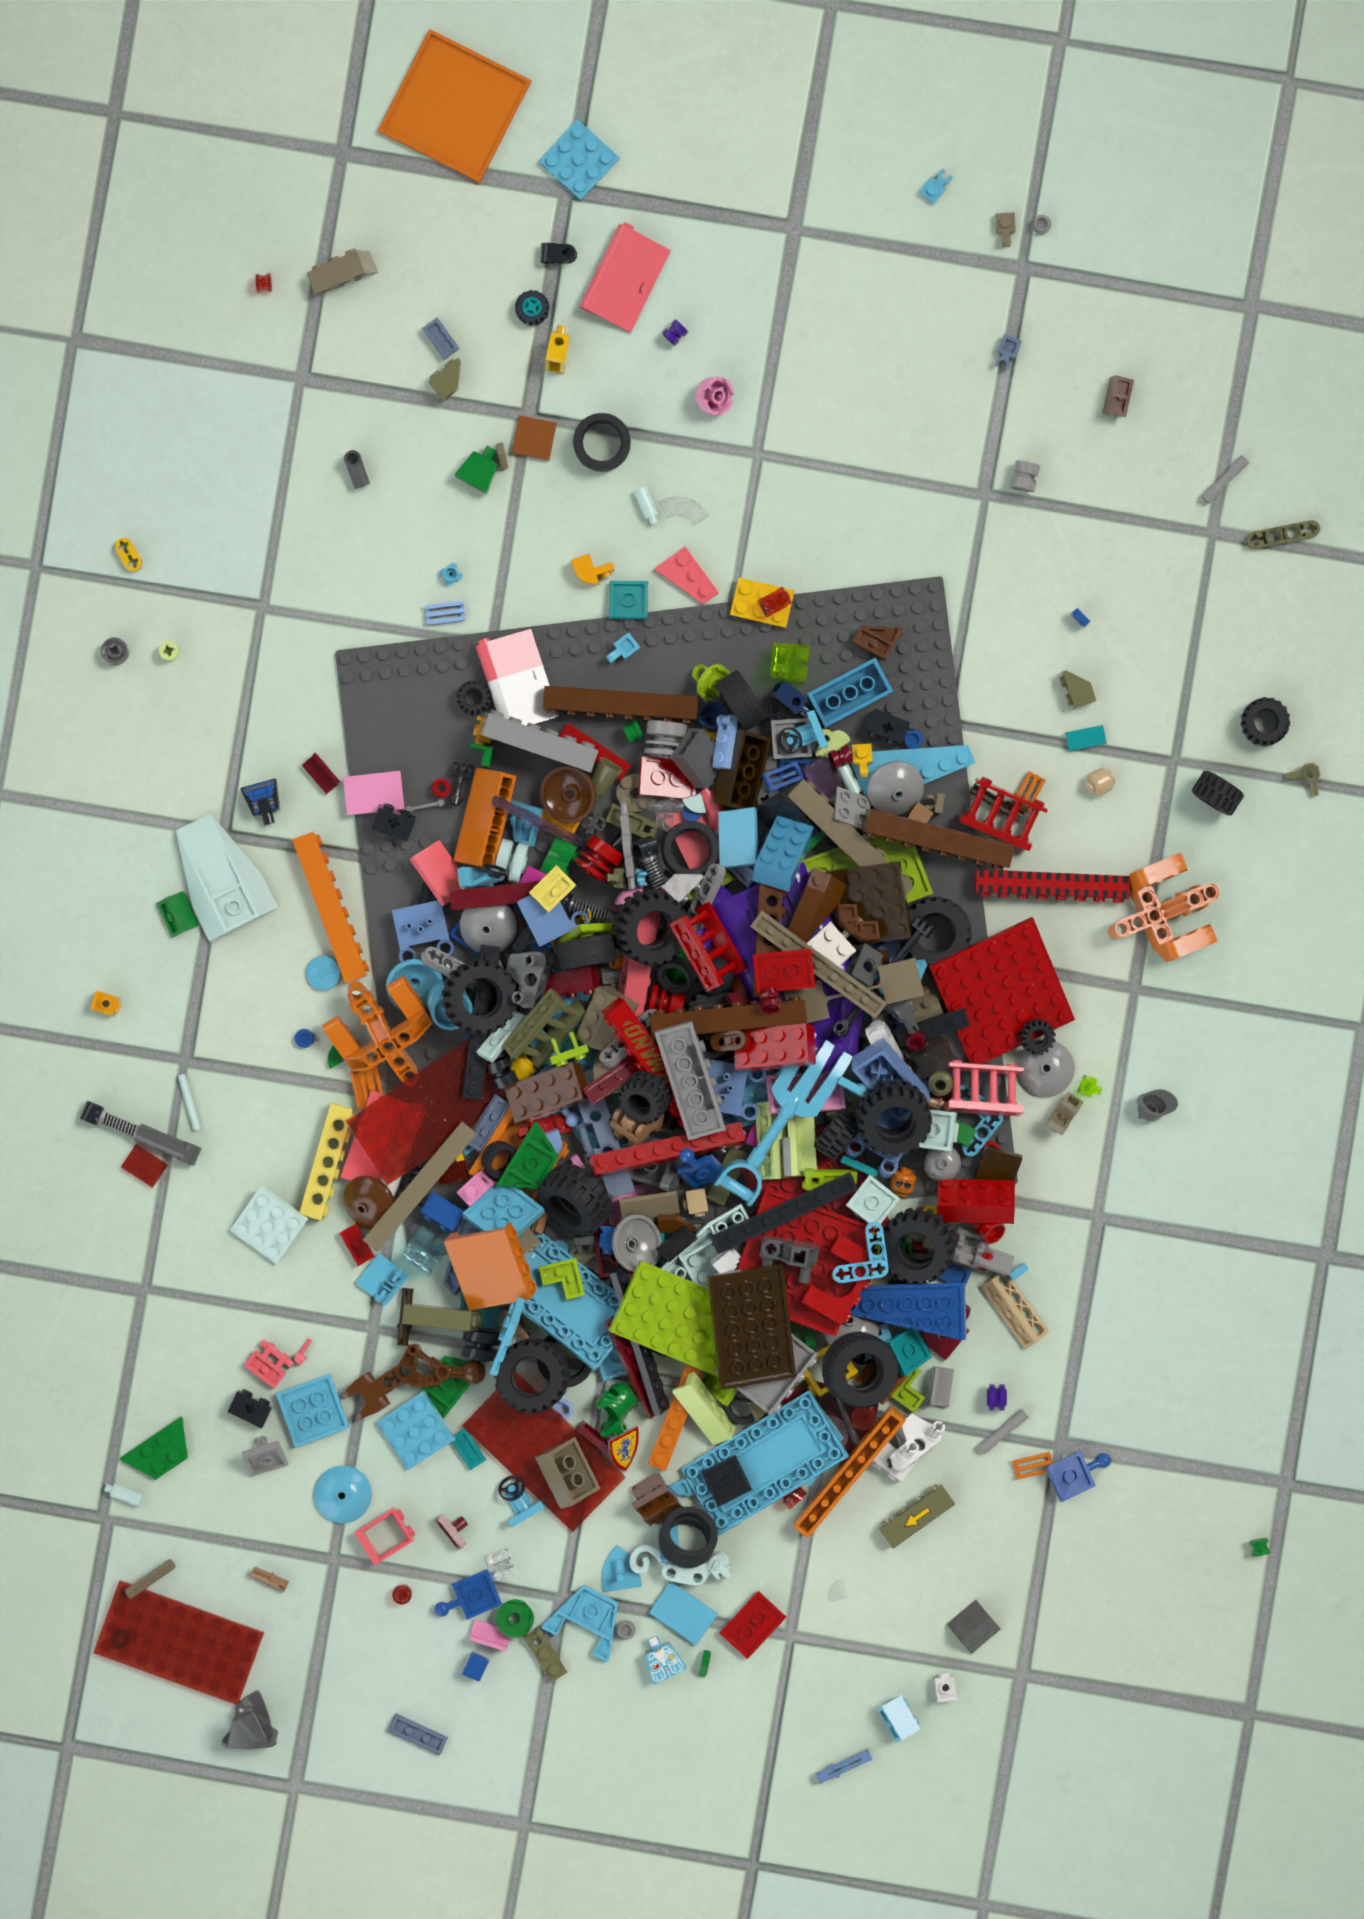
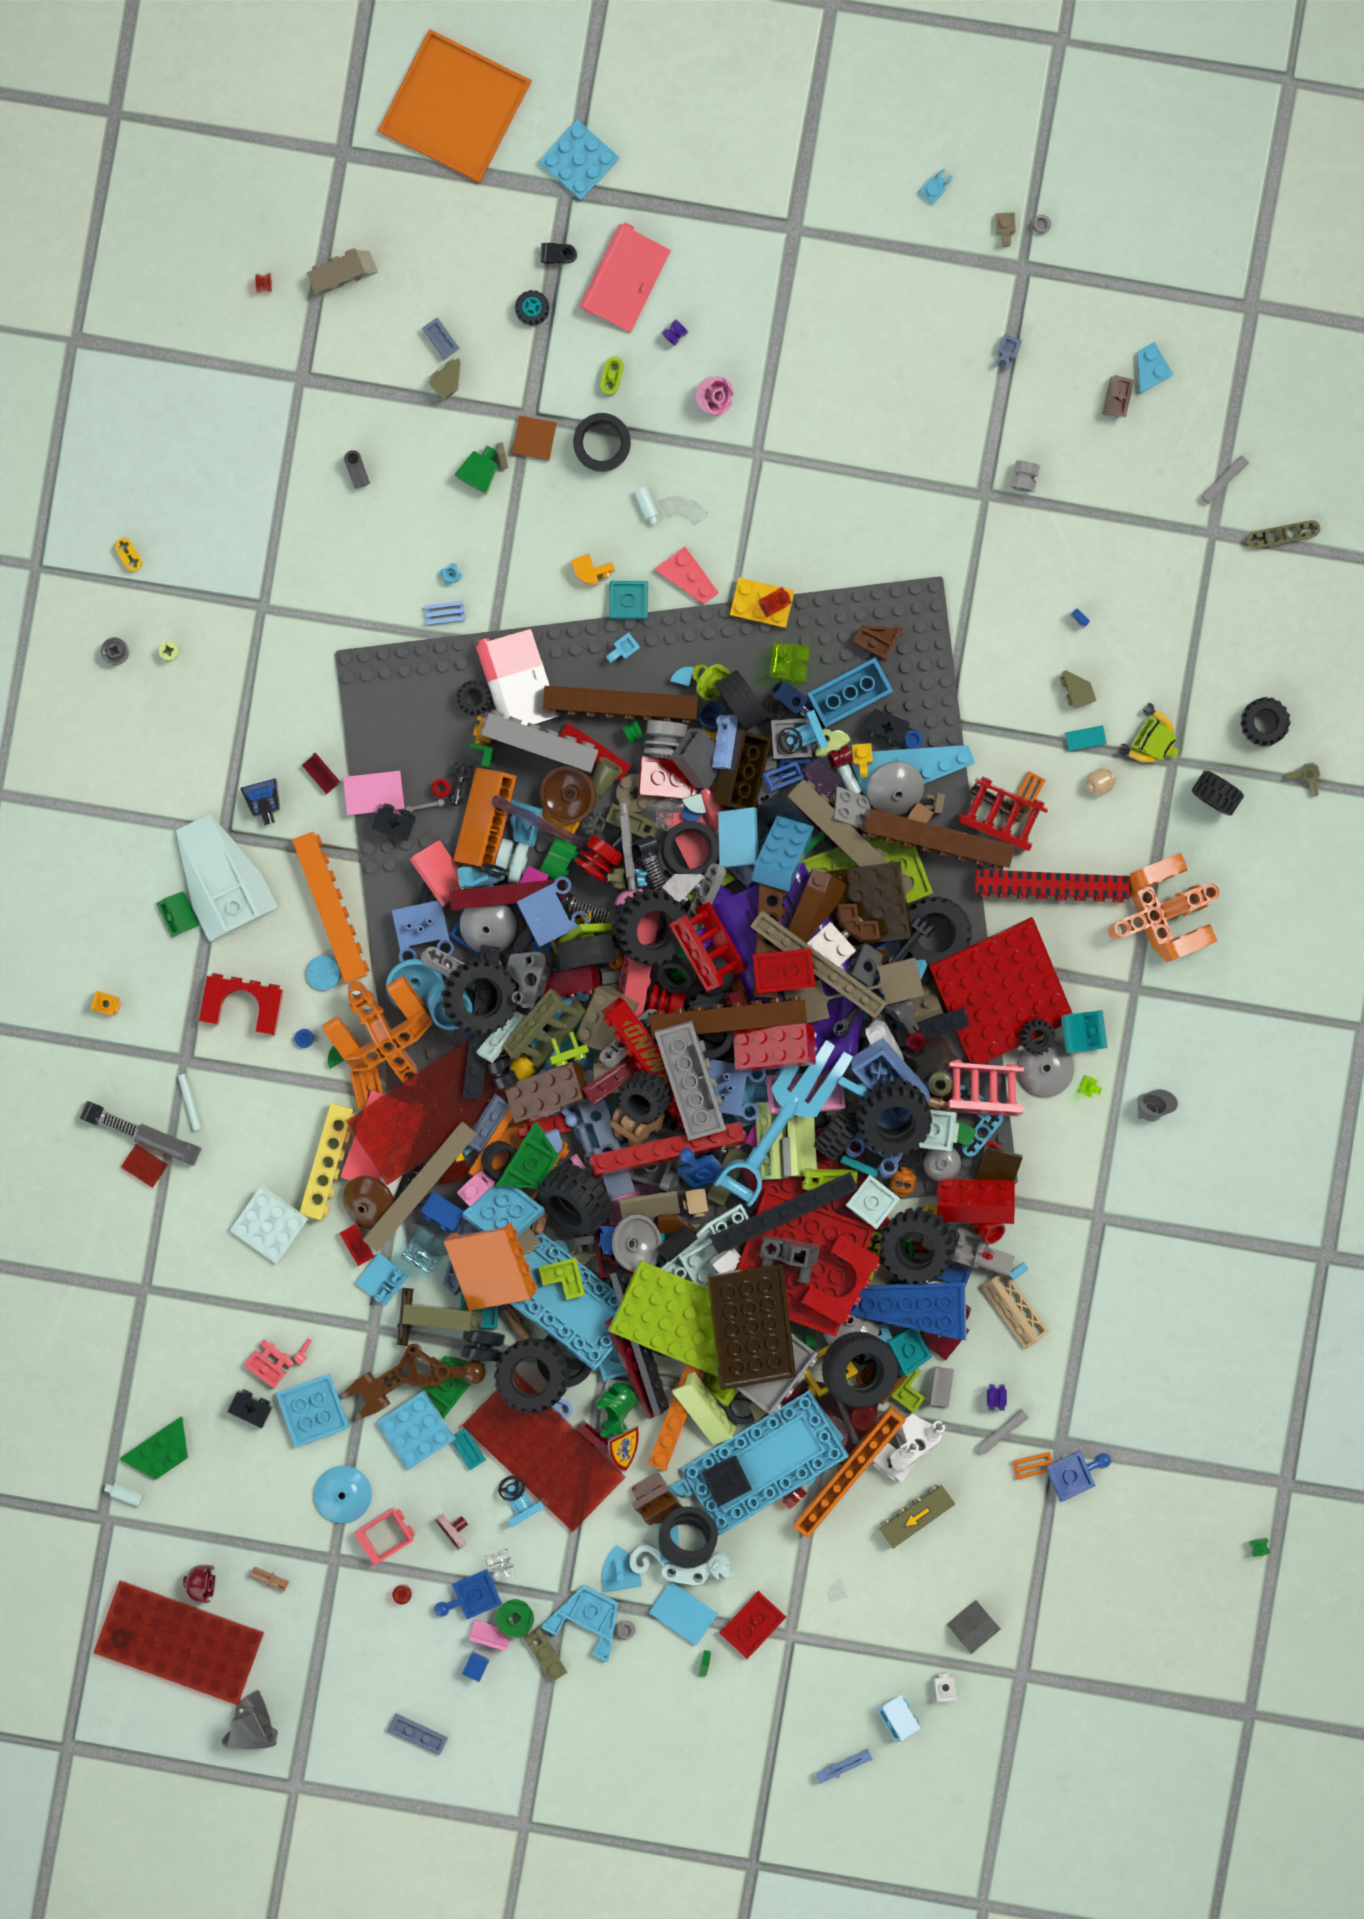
dark tan axle [125,1559,175,1599] -> none
light grey tile [242,1436,288,1476] -> none
medium azure wing [489,1297,525,1376] -> none
light yellow plate [529,865,576,912] -> none
dark tan slope [535,1437,601,1509] -> none
yellow torso [545,325,570,374] -> none
medium azure torso [645,1635,687,1685] -> none
reddish brown plate [710,1030,748,1052] -> none
dark red wheel [760,987,780,1014] -> none
medium azure beam [832,1222,888,1283] -> none
dark tan brick [1046,1091,1083,1135] -> none
none -> dark red cylinder [183,1564,216,1603]
none -> red arch [199,973,284,1035]
none -> lime plate [600,357,624,395]
none -> medium azure tile [670,667,694,686]
none -> teal bracket [1062,1010,1108,1053]
none -> lime torso [1118,703,1179,762]
none -> medium azure wing [1137,342,1173,393]

